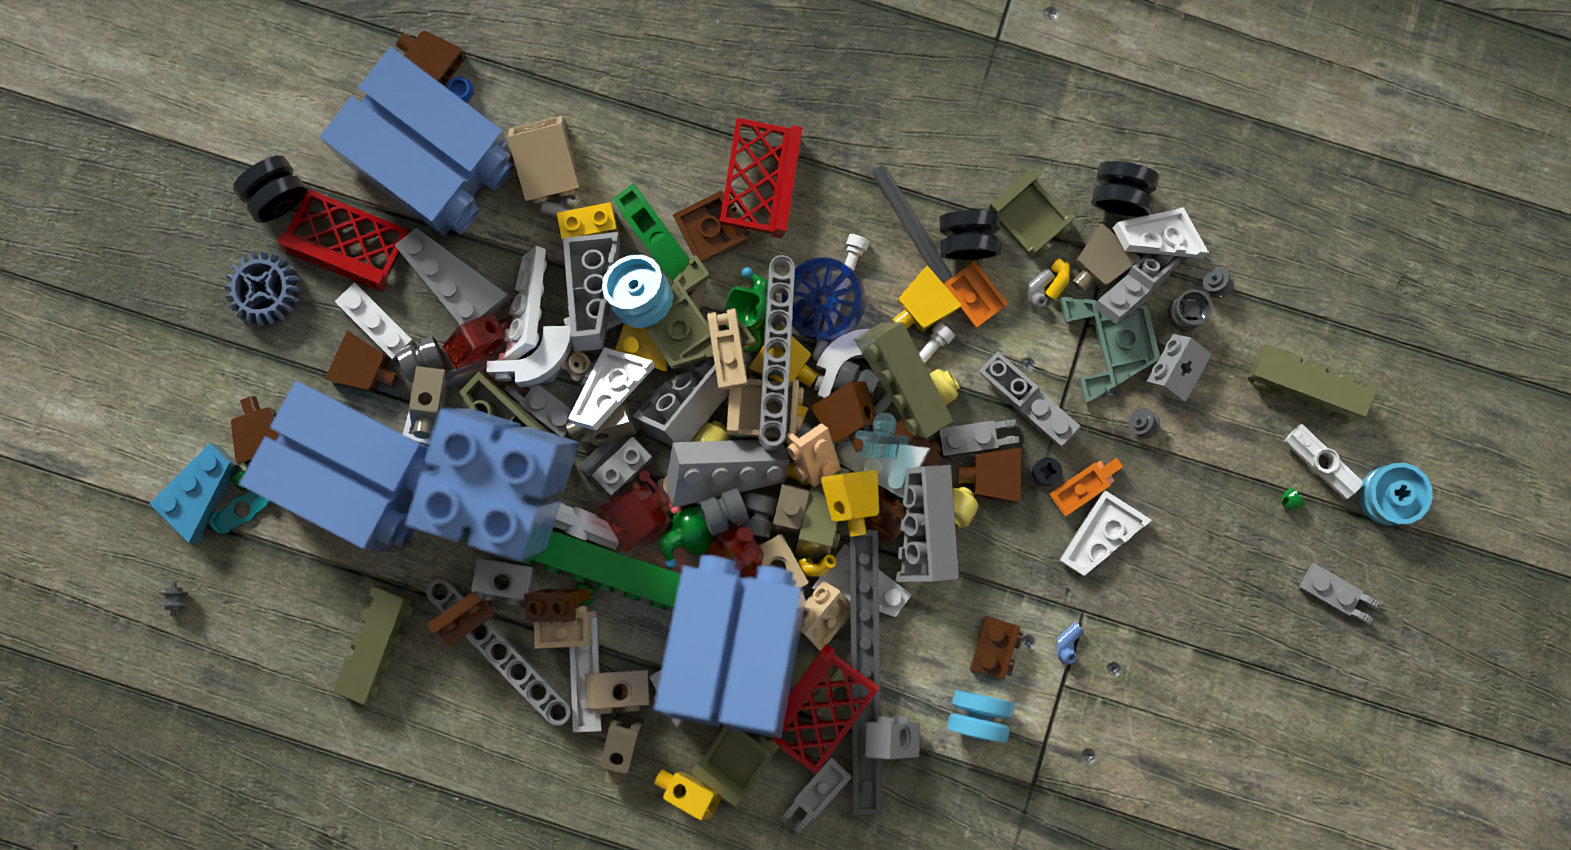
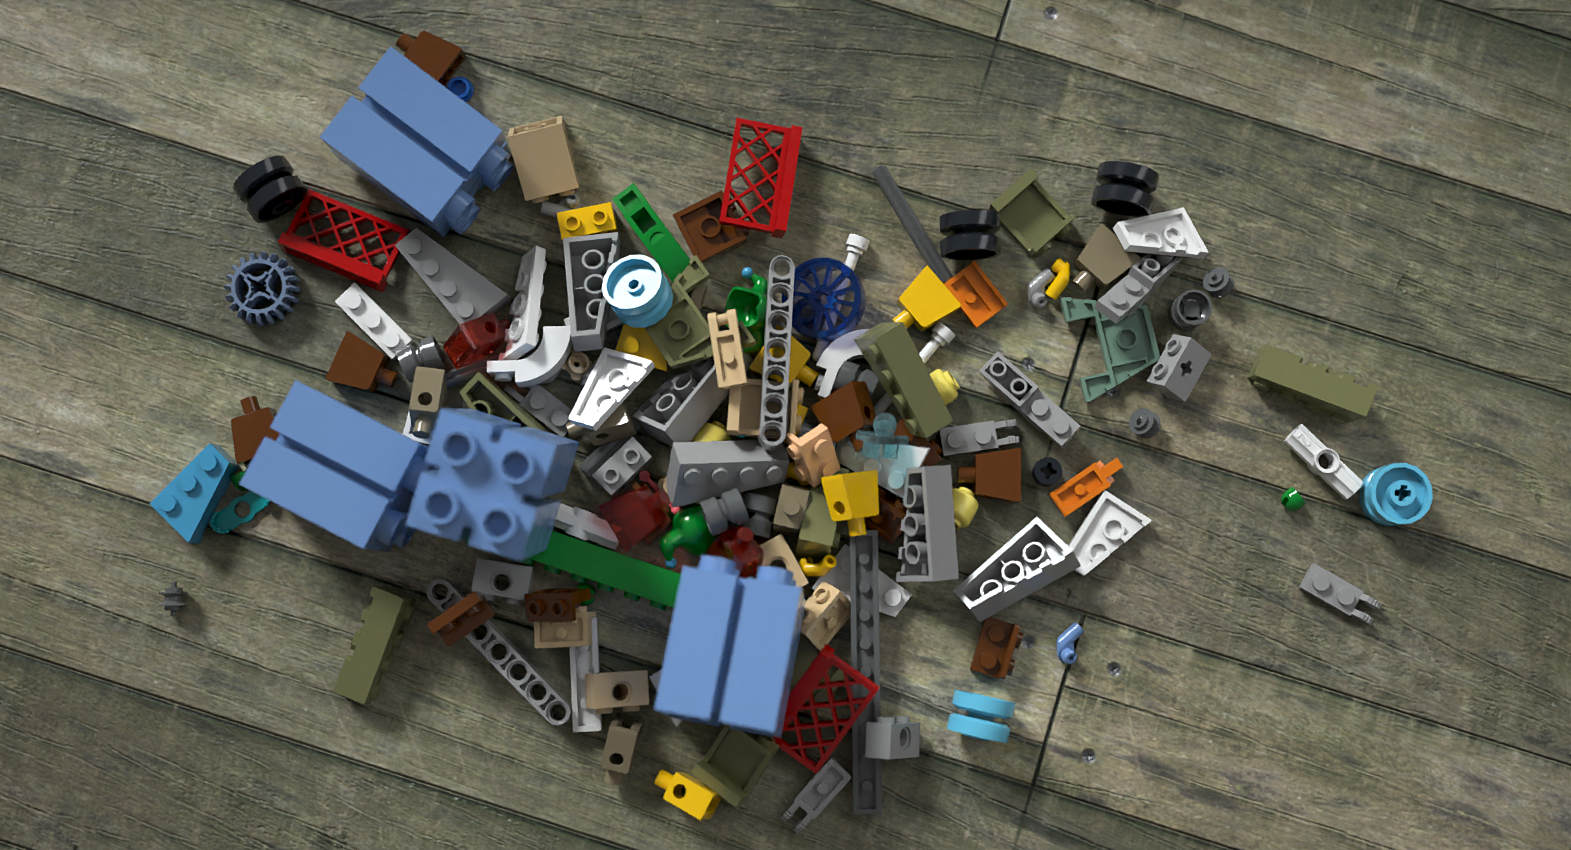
none -> light grey wedge [953,517,1081,623]

